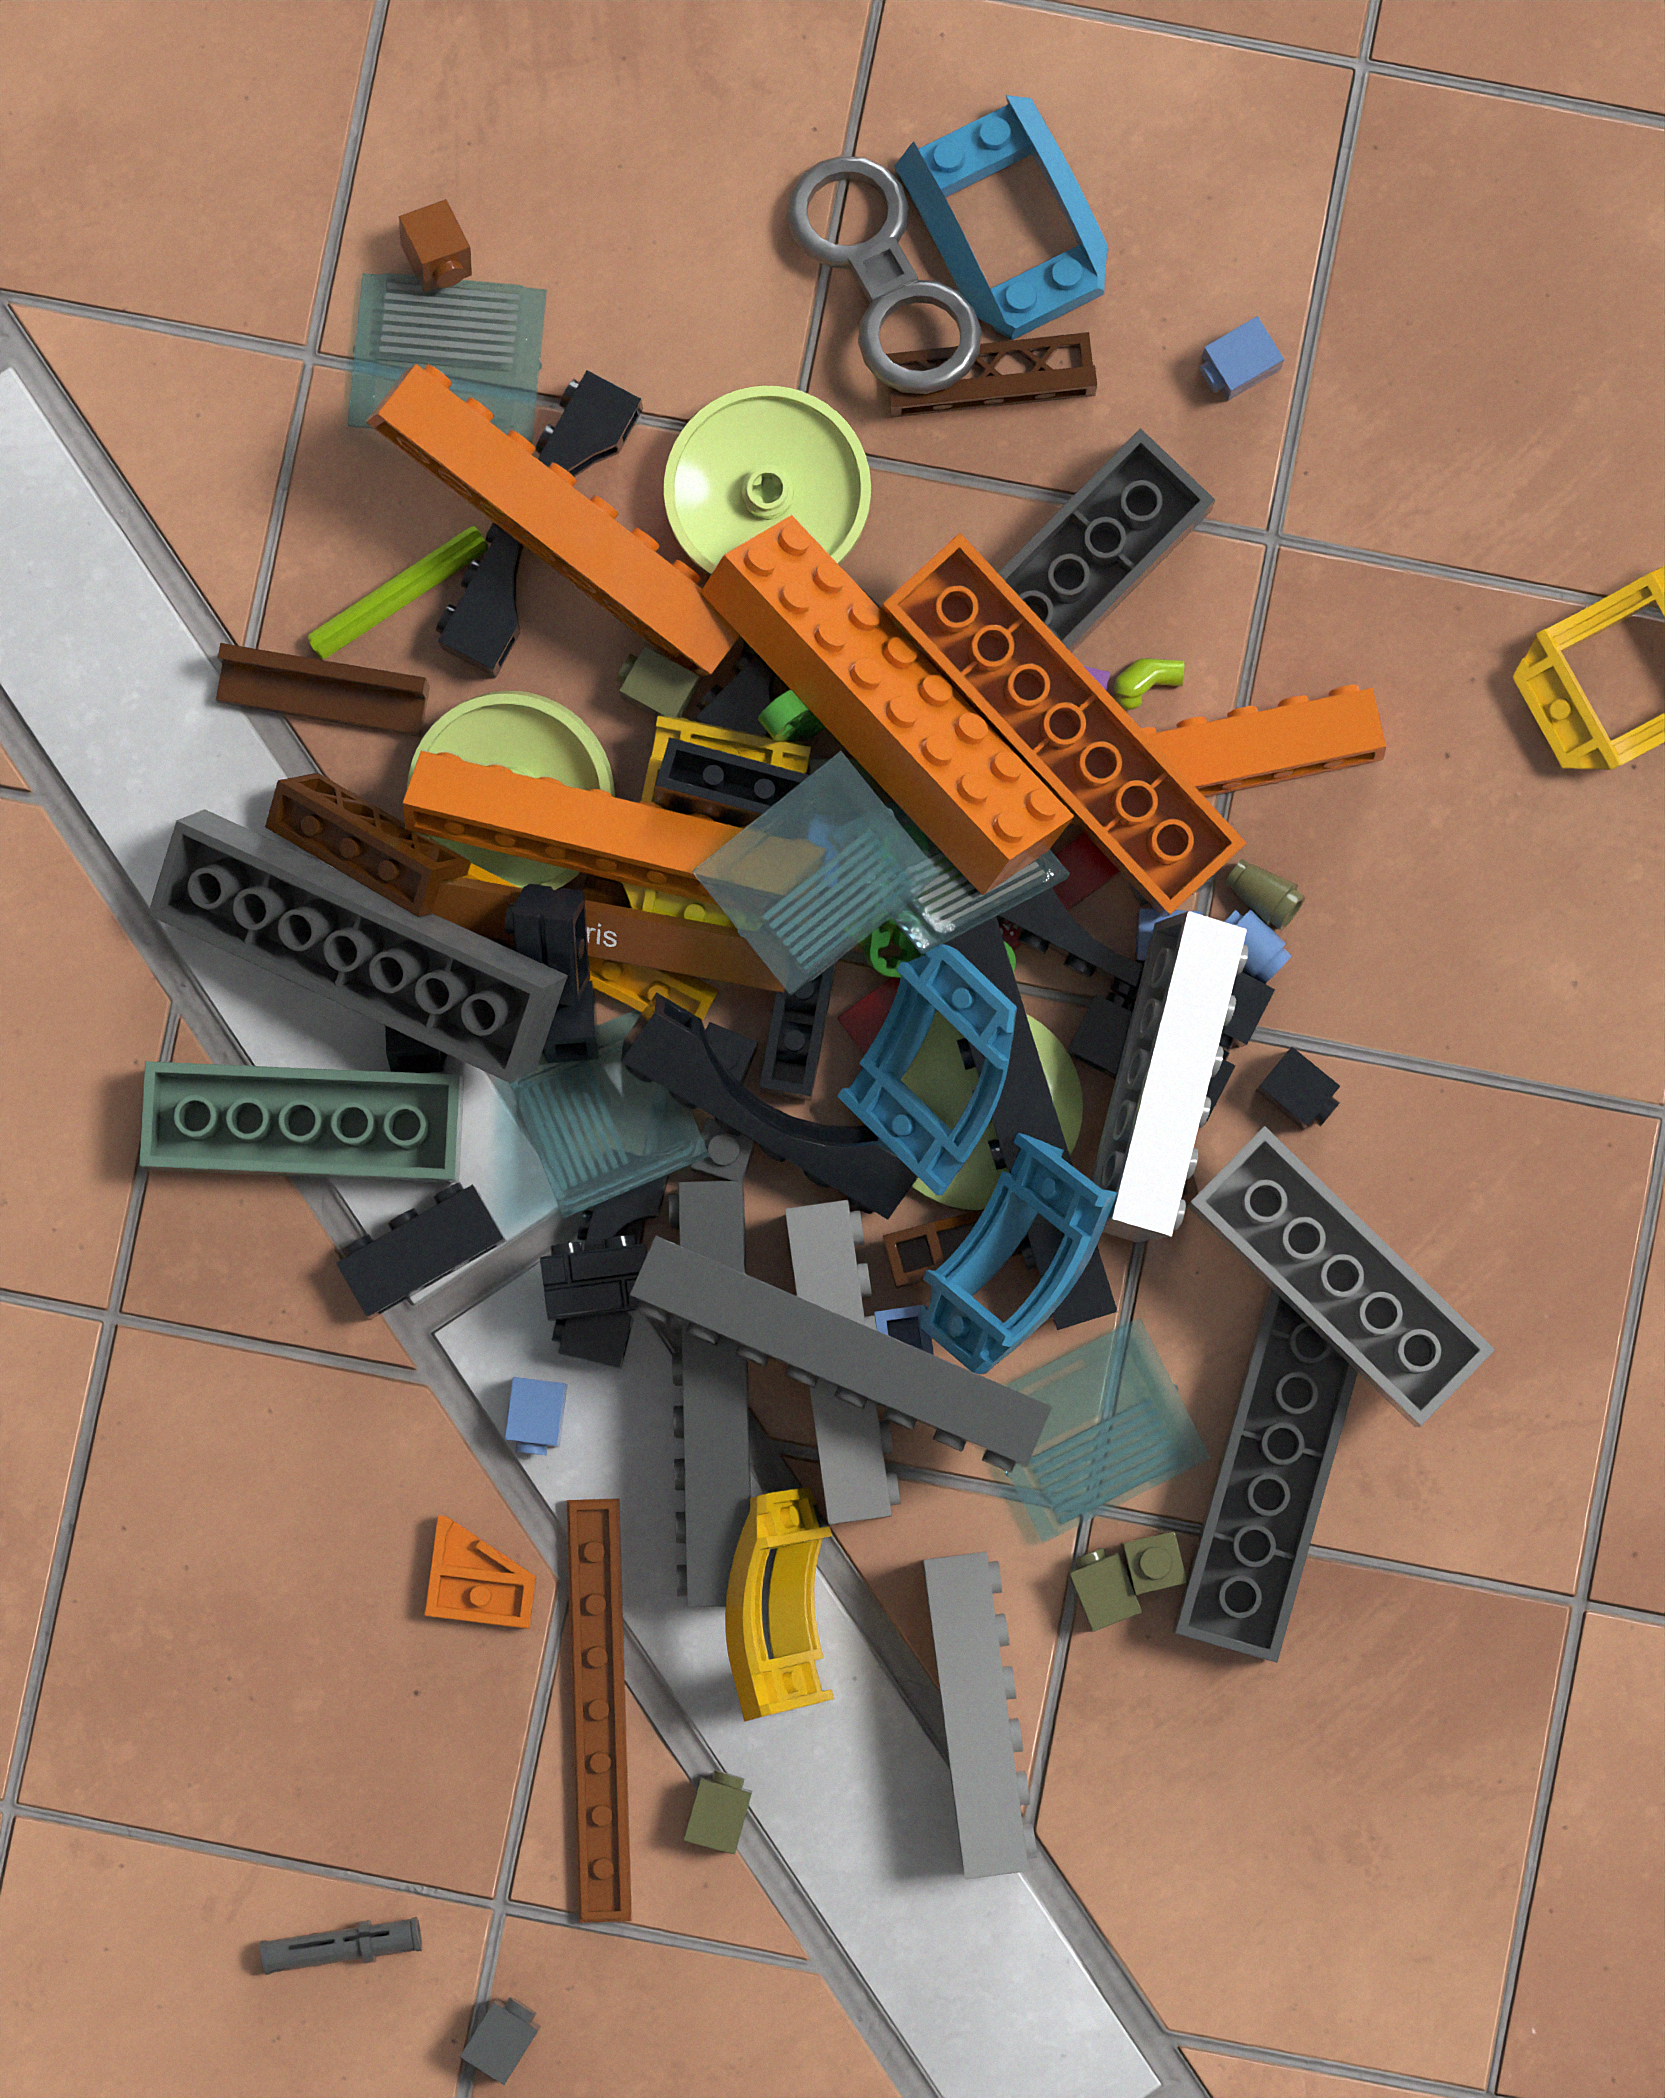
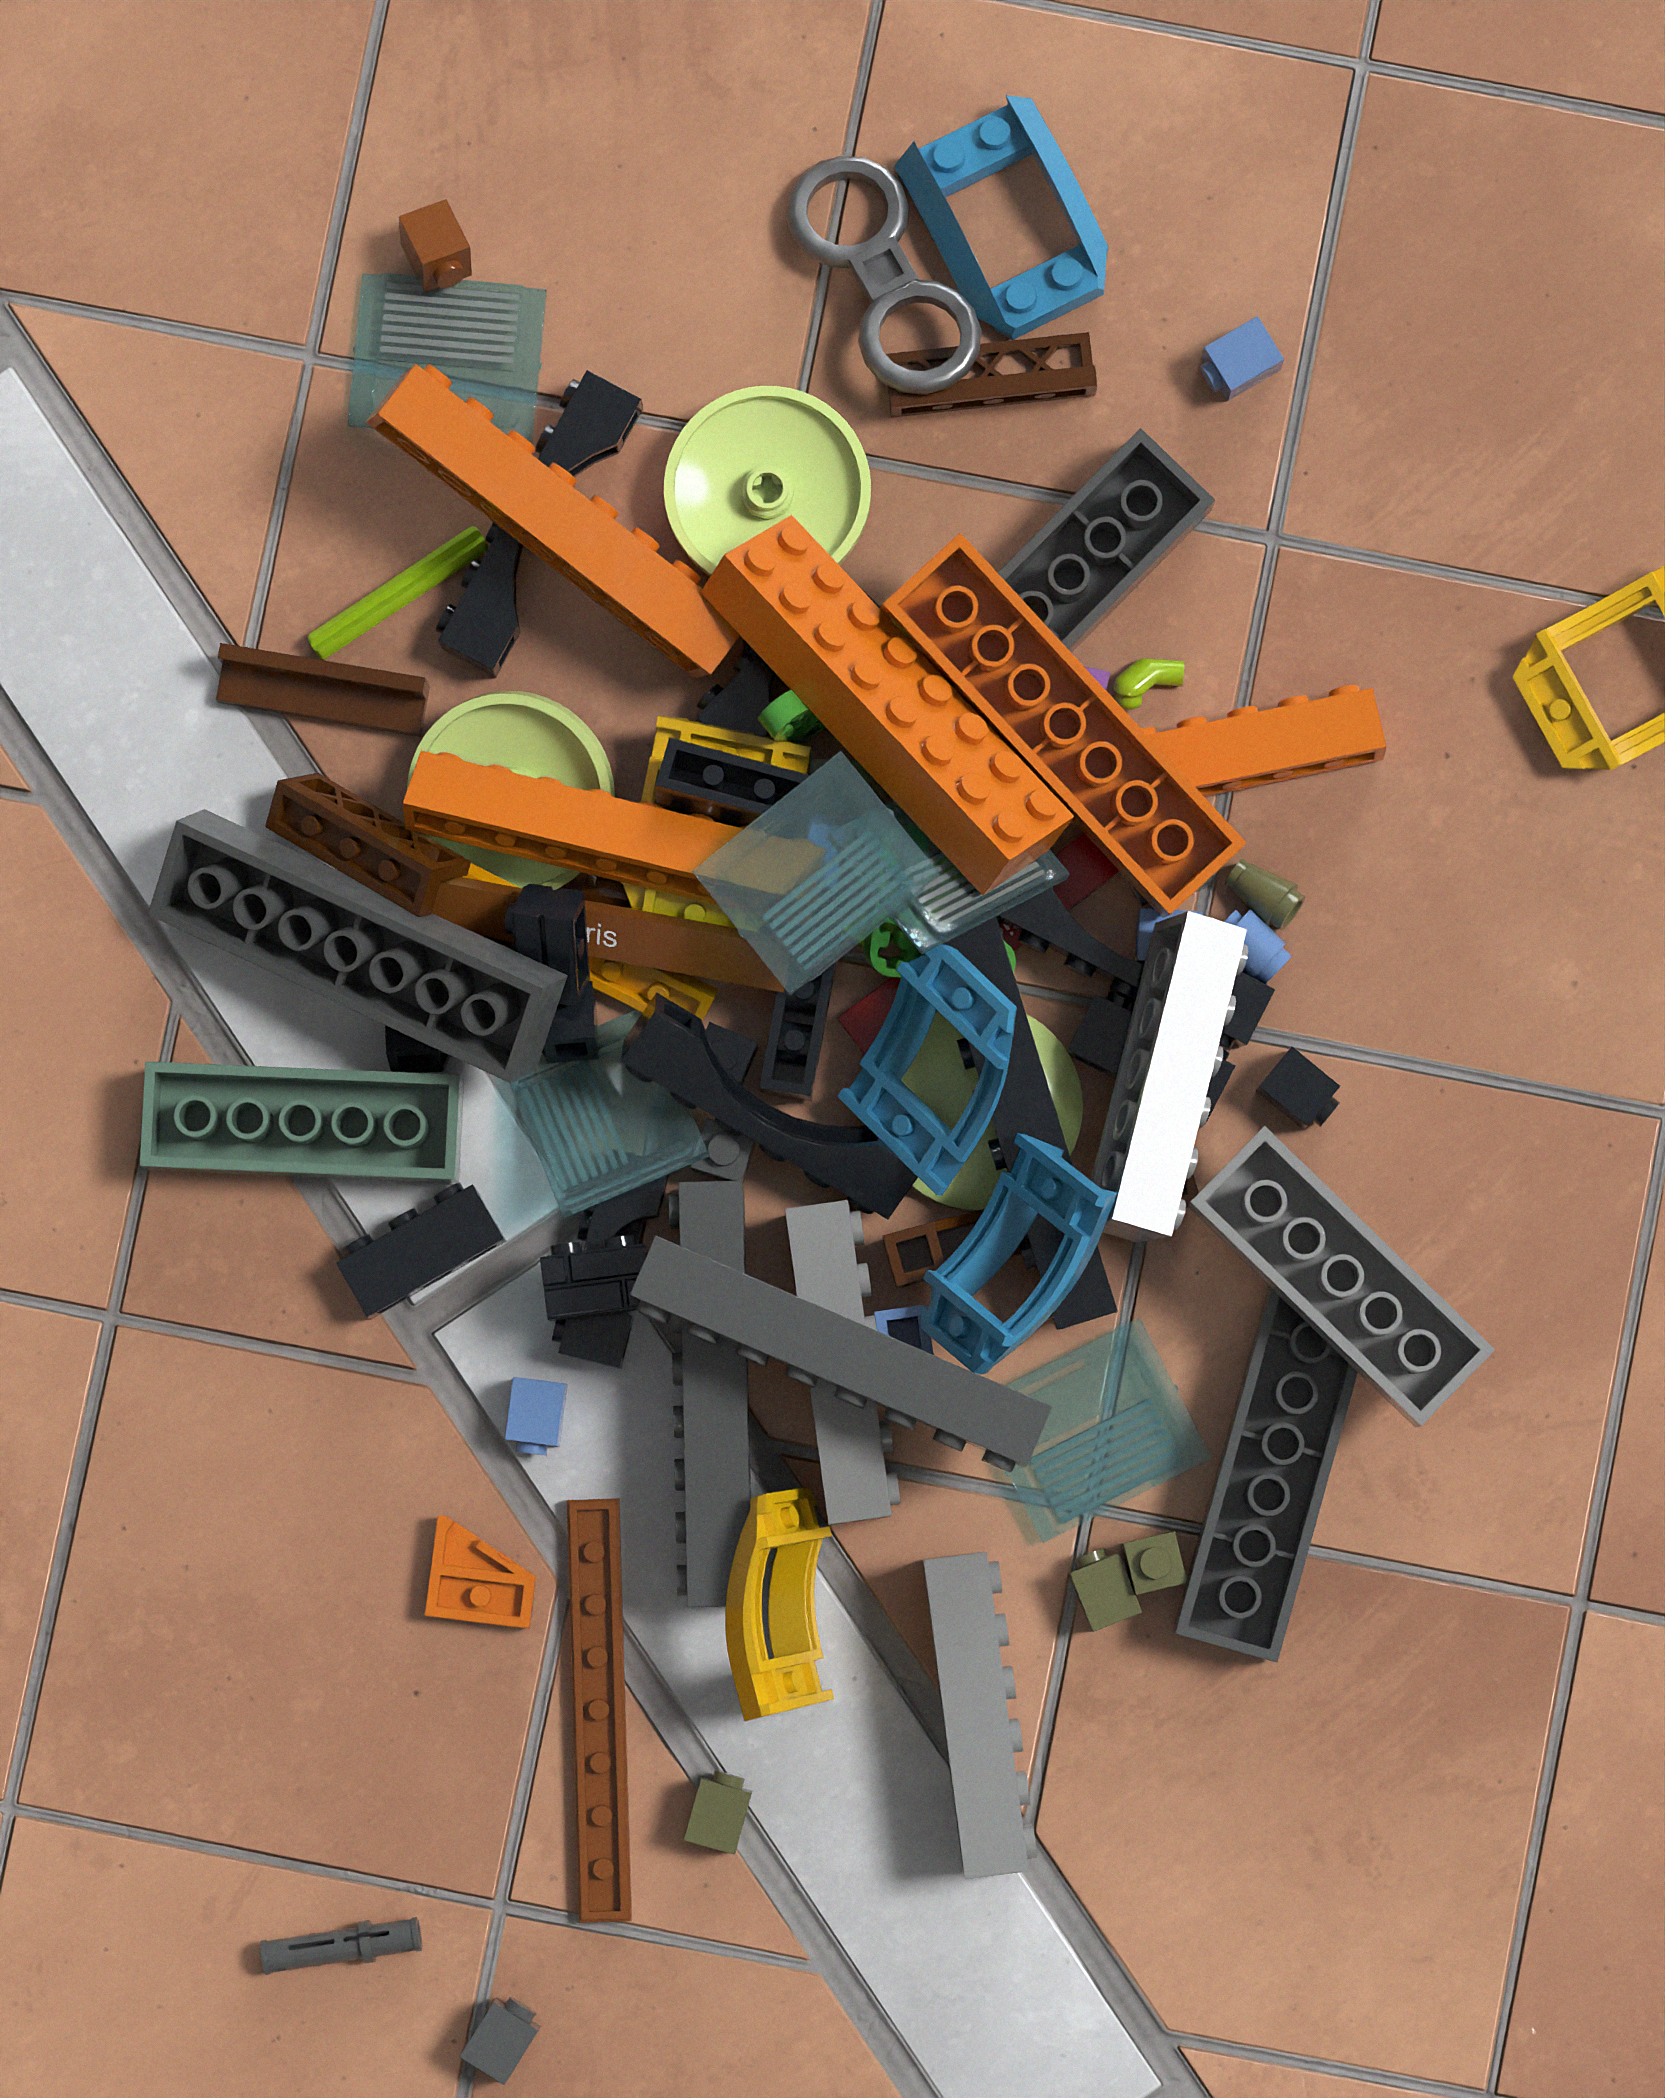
olive brick [616,646,700,718] -> none

